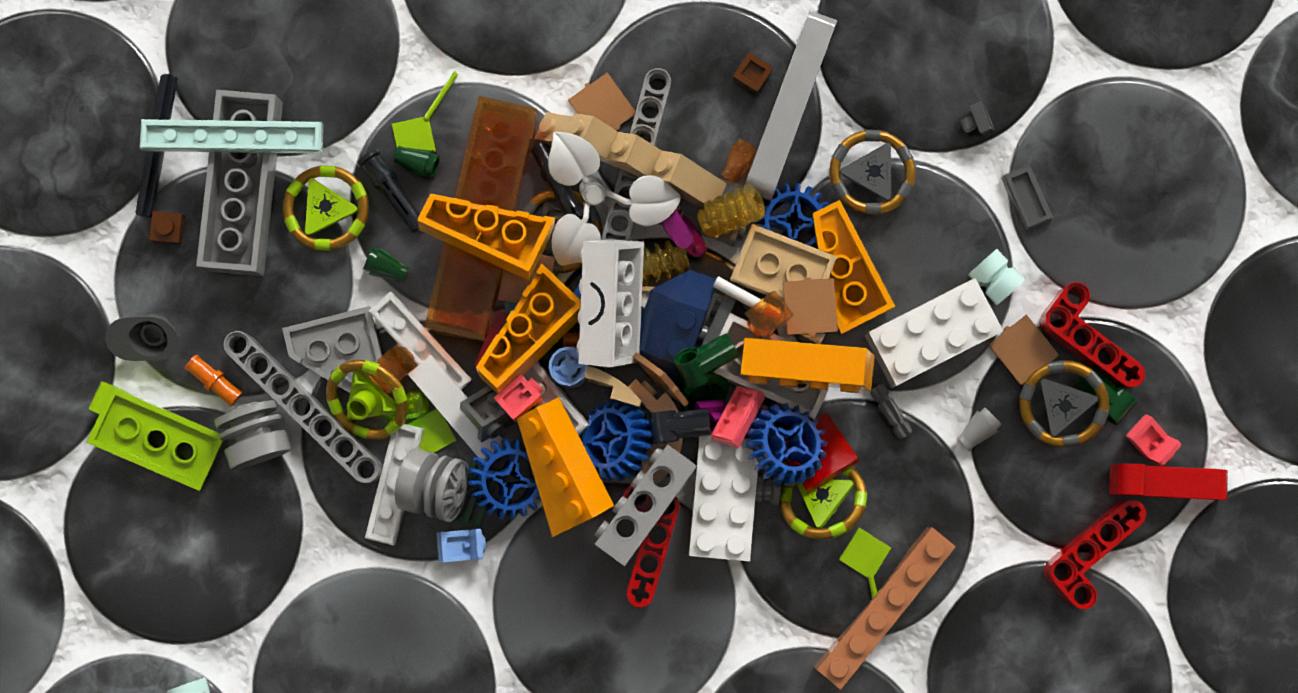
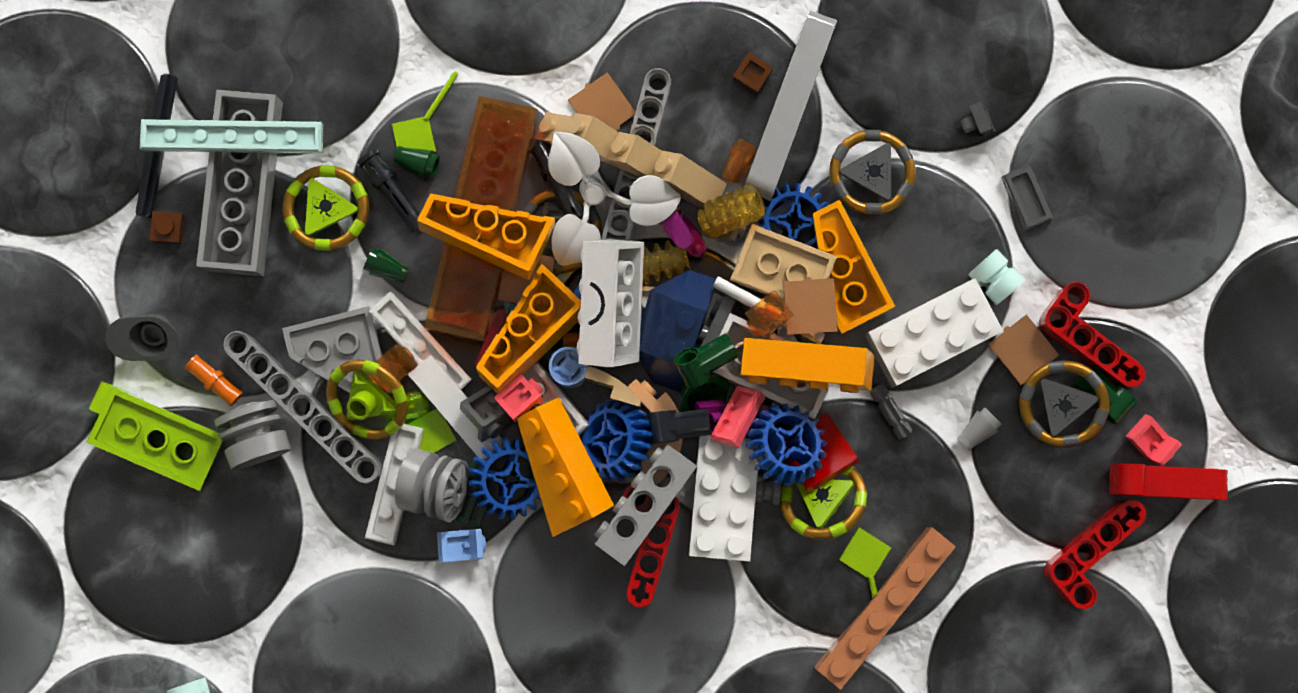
medium nougat piece [632,352,689,406] -> none

